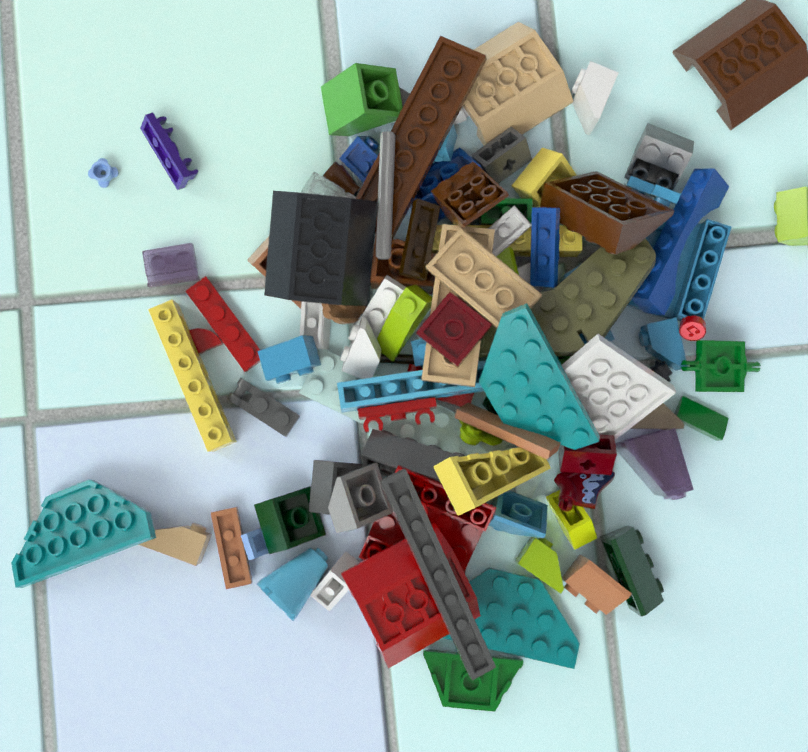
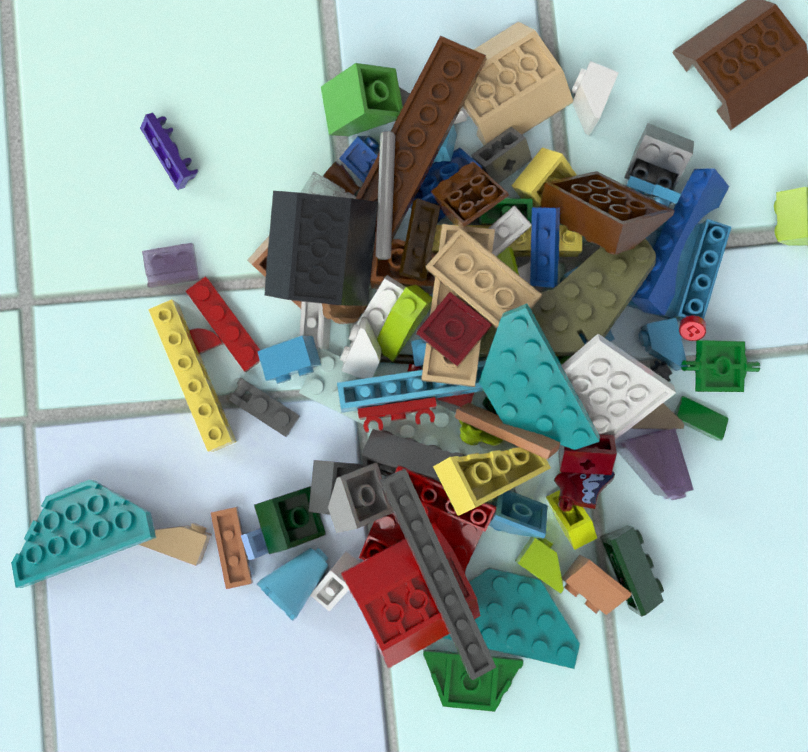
light blue plate [88,158,119,188] -> none

